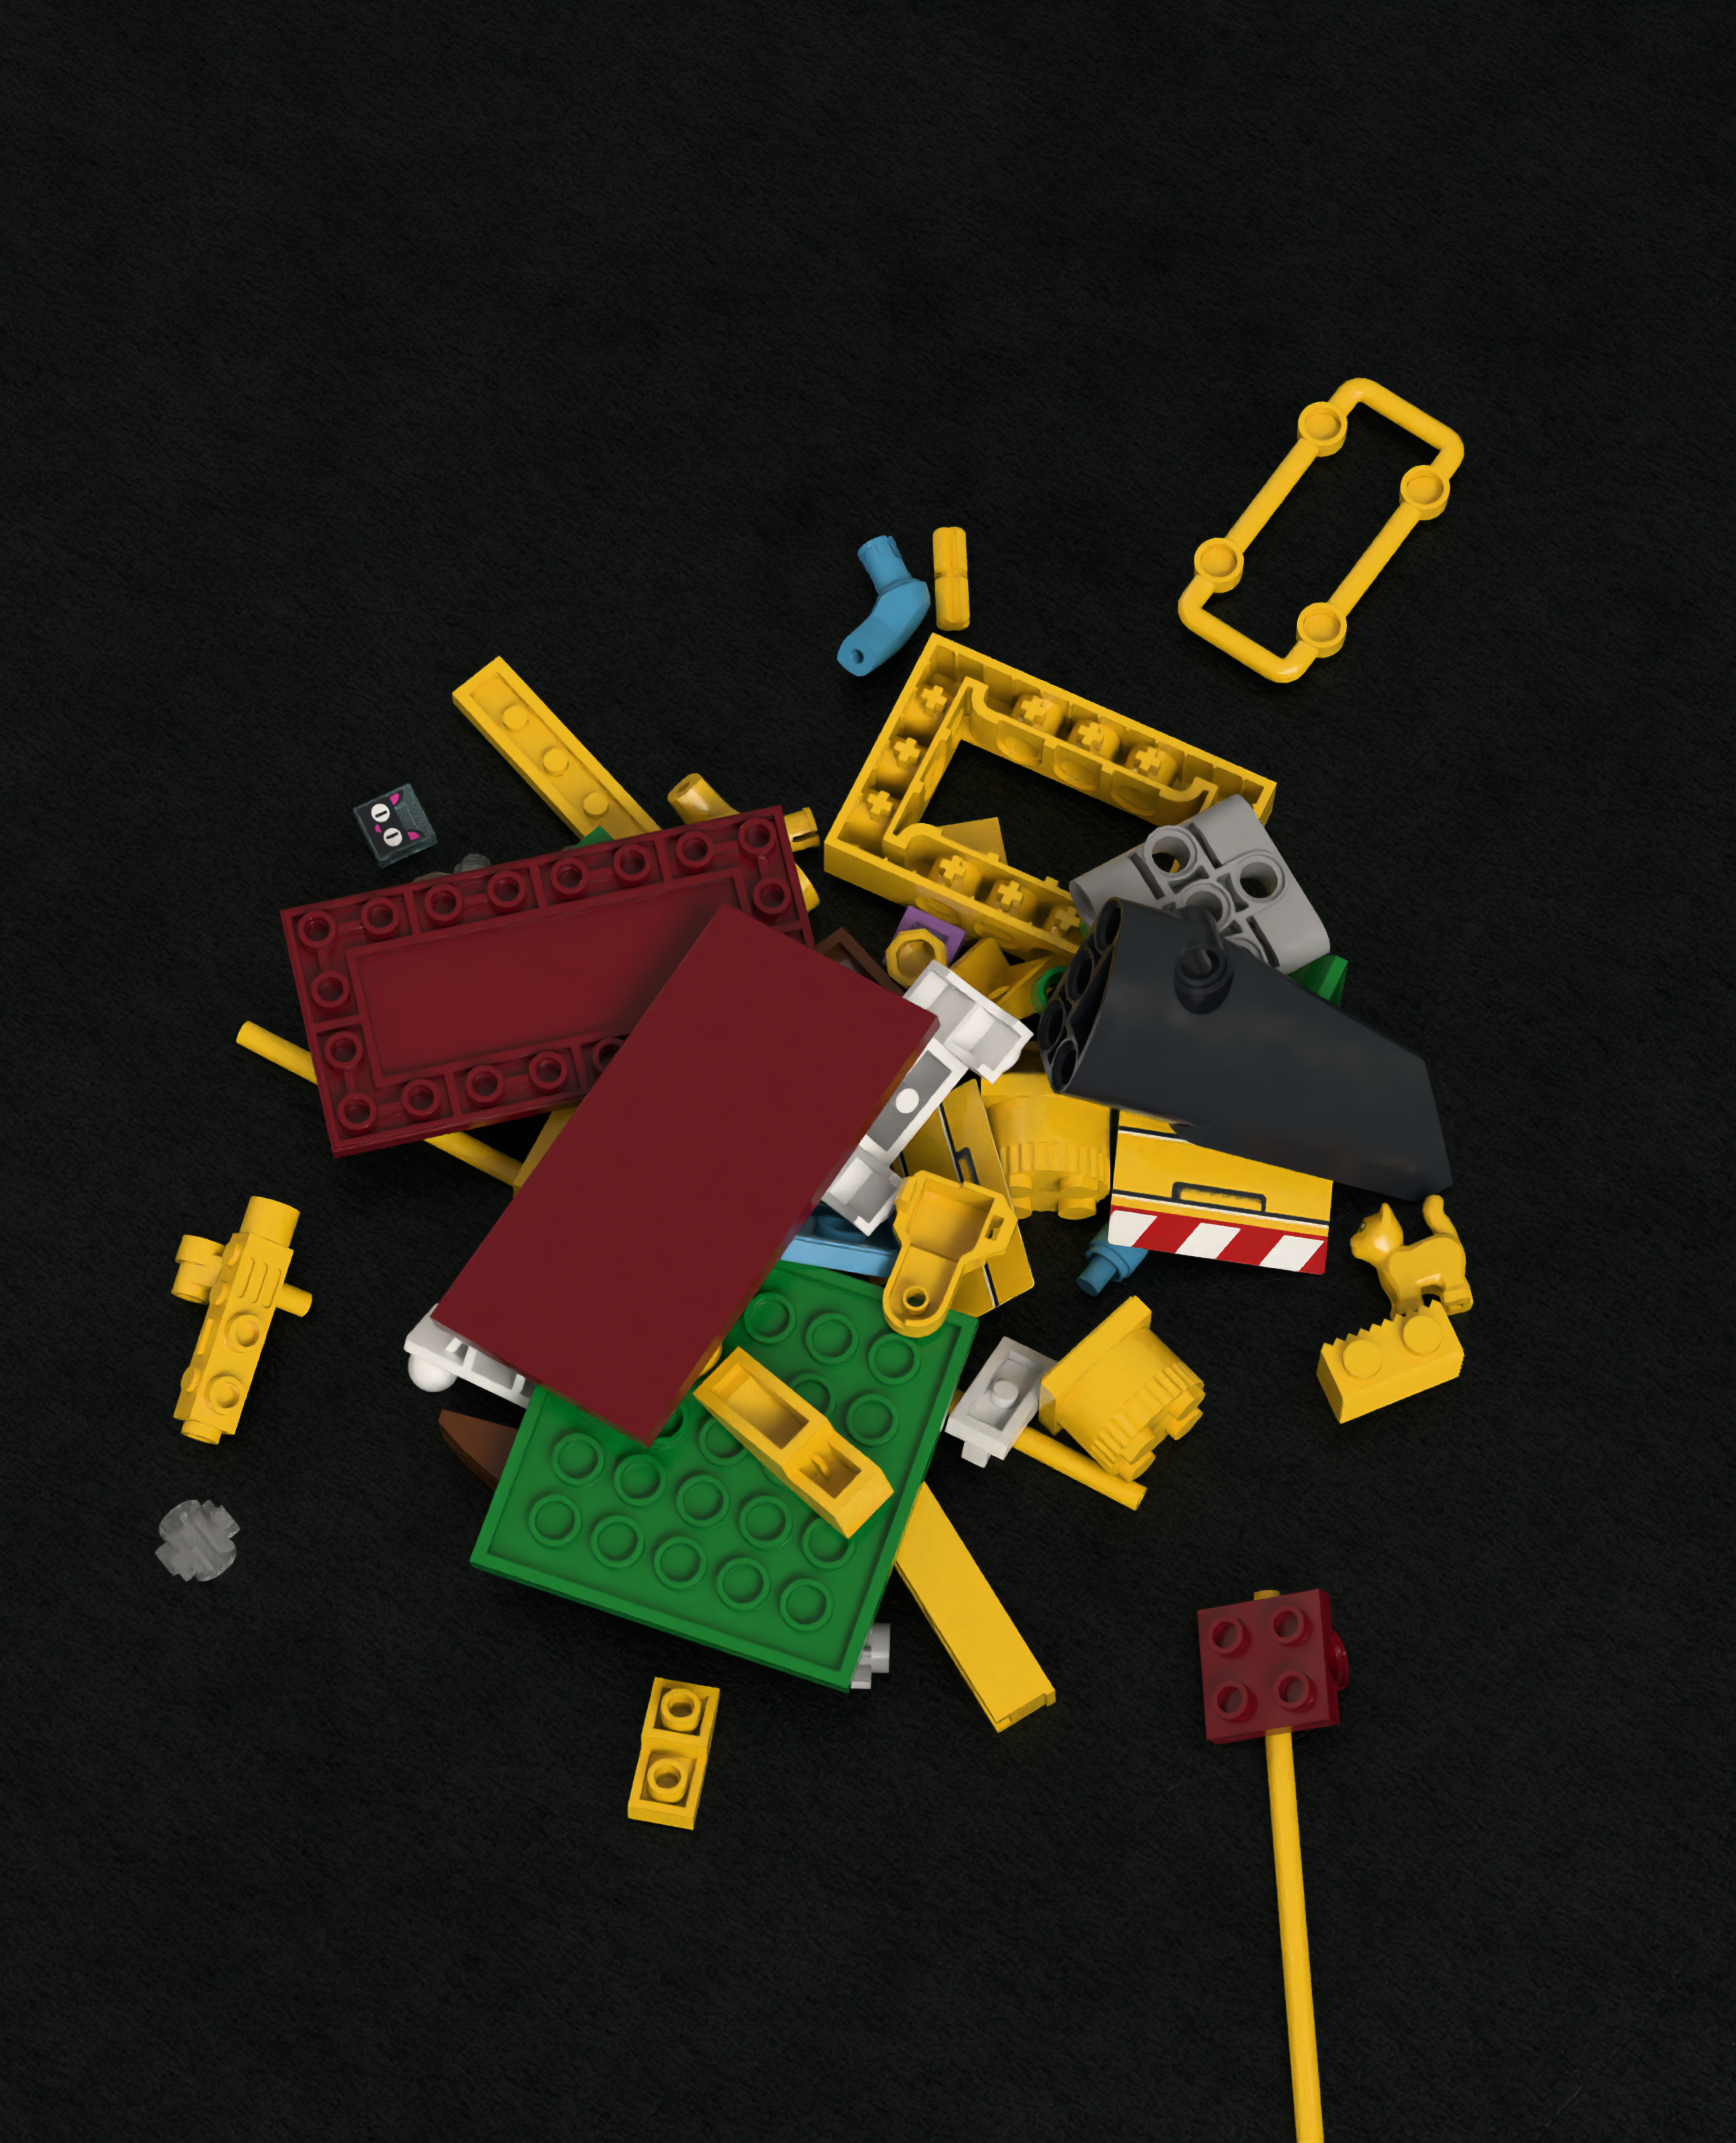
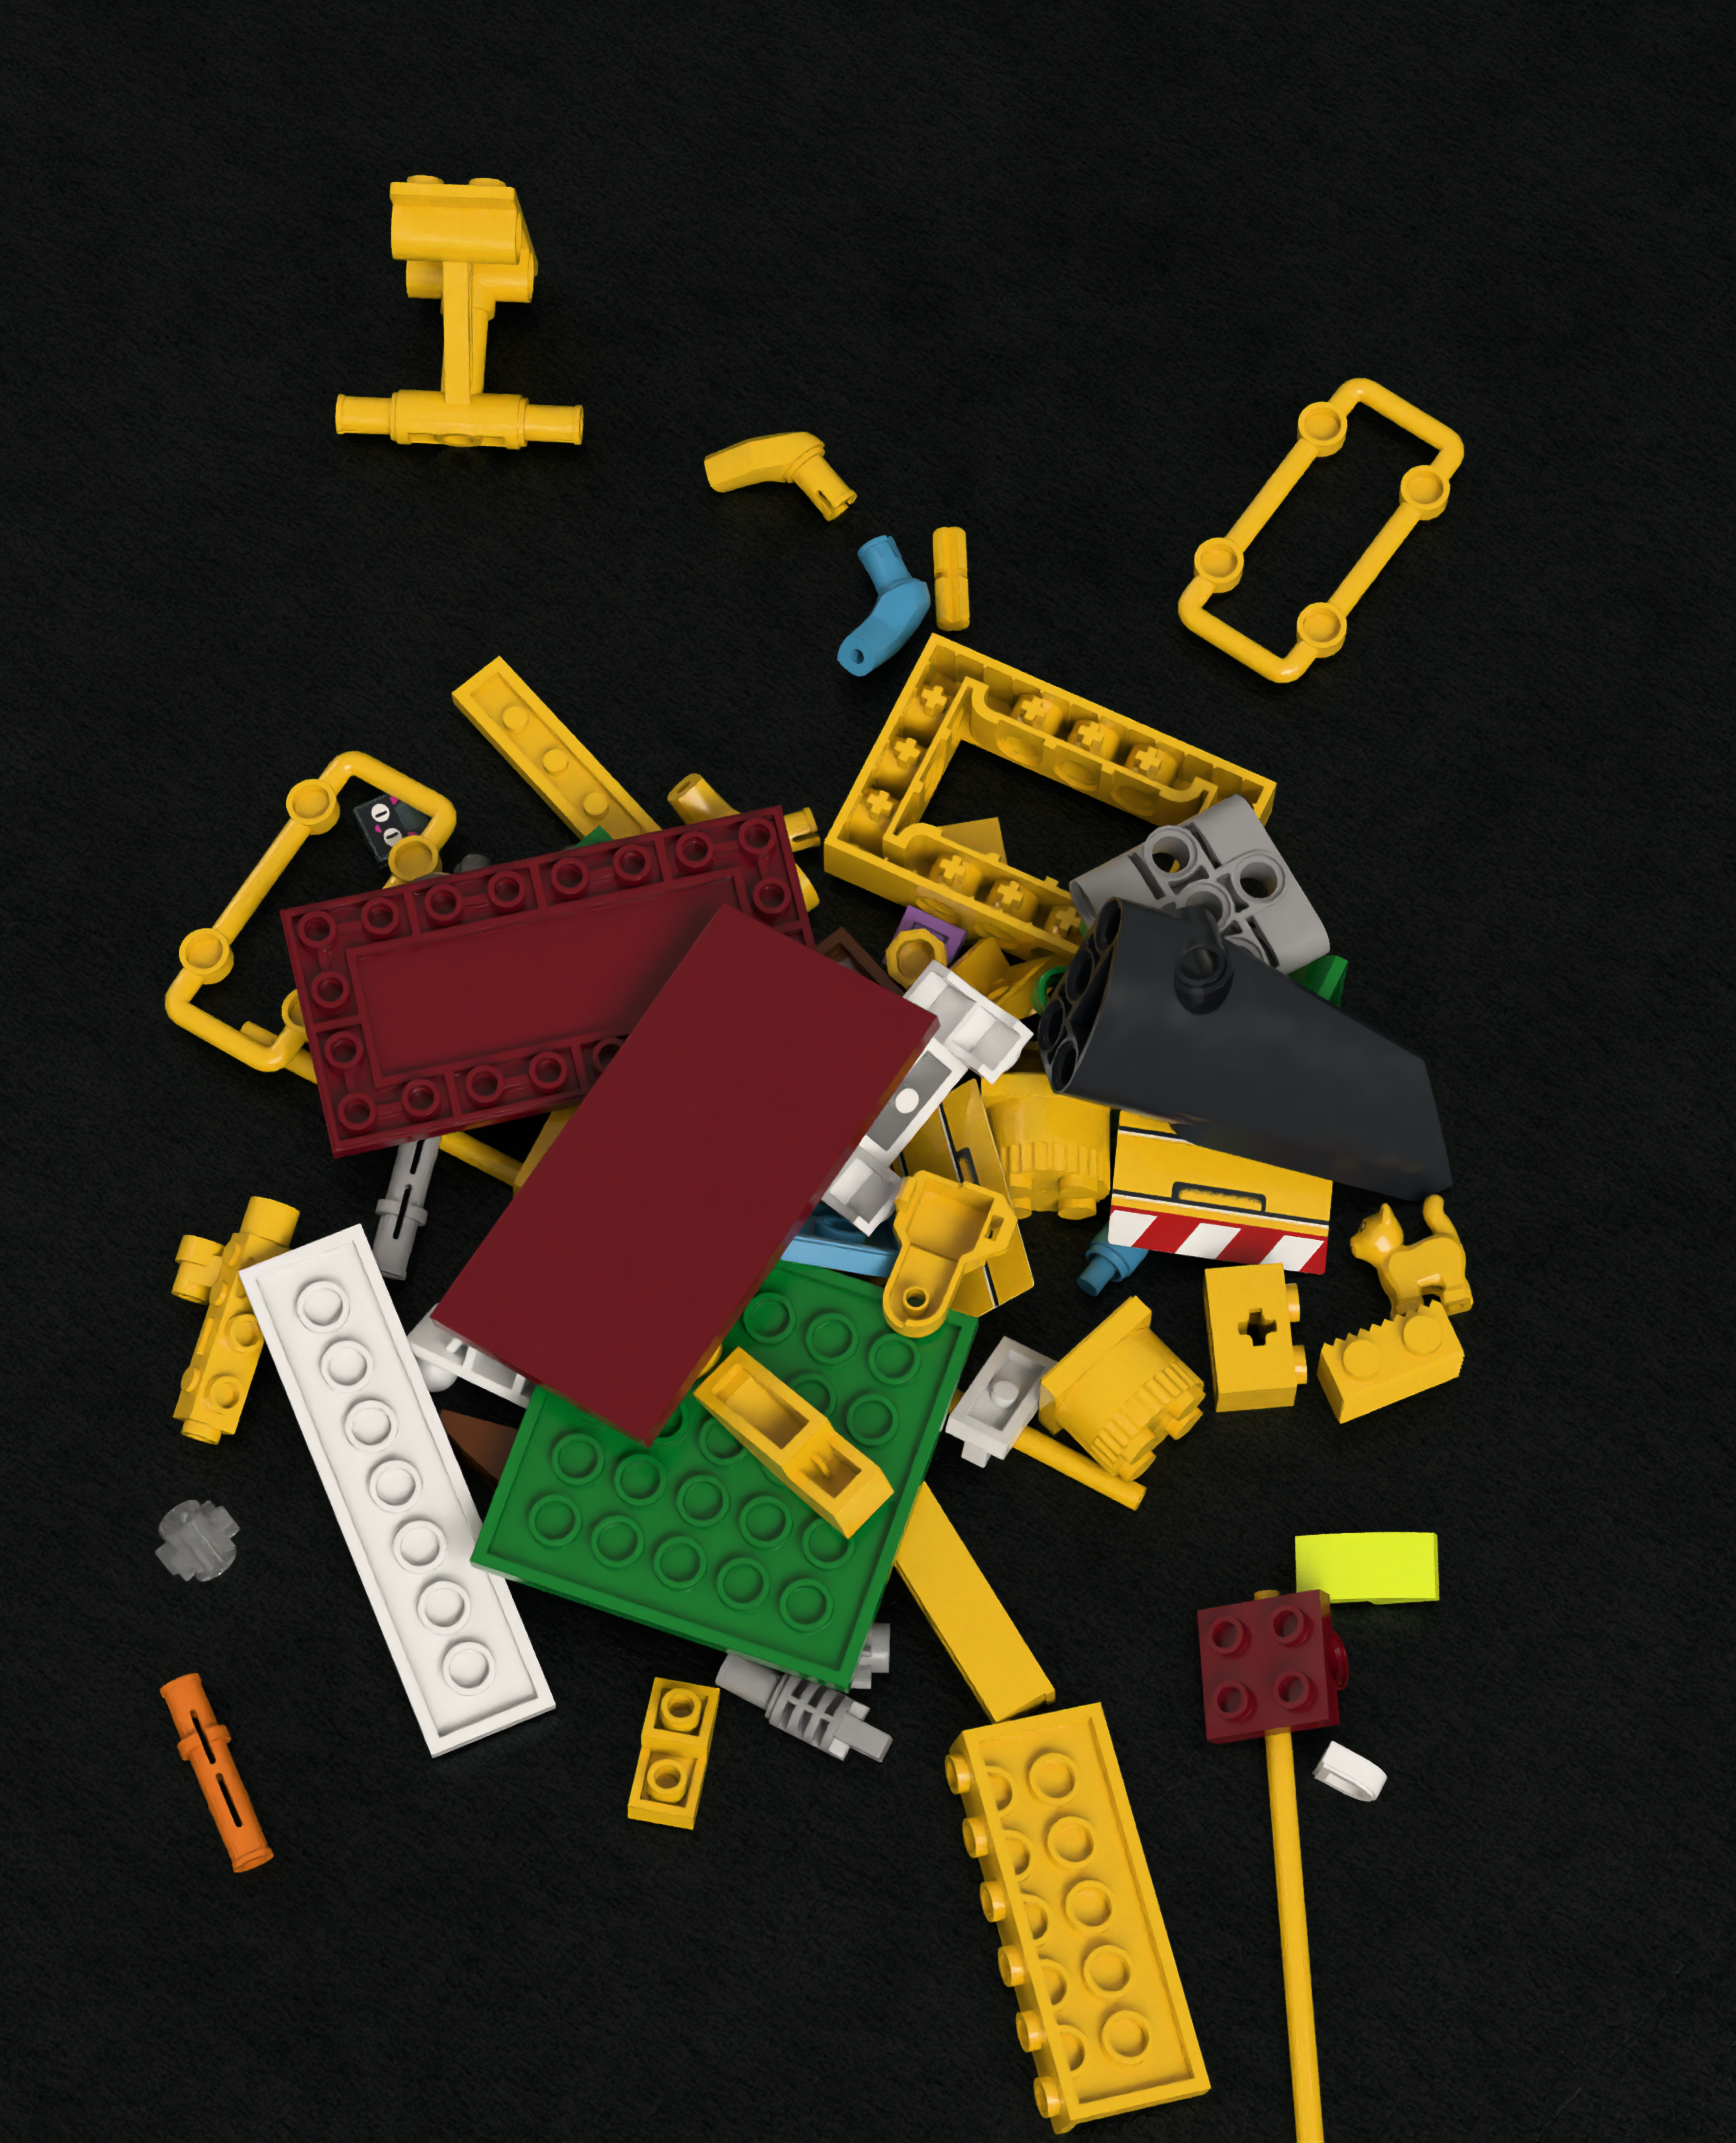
none -> orange pin [160,1673,274,1873]
none -> yellow bar [165,751,456,1072]
none -> white plate [238,1224,556,1758]
none -> yellow plate [335,175,584,450]
none -> light grey pin [372,1136,442,1280]
none -> yellow arm [704,432,857,521]
none -> light grey hinge [715,1654,893,1763]
none -> yellow bracket [945,1702,1211,2134]
none -> yellow brick [1202,1262,1307,1412]
none -> neon yellow slope [1295,1532,1439,1605]
none -> white tile [1312,1741,1387,1802]

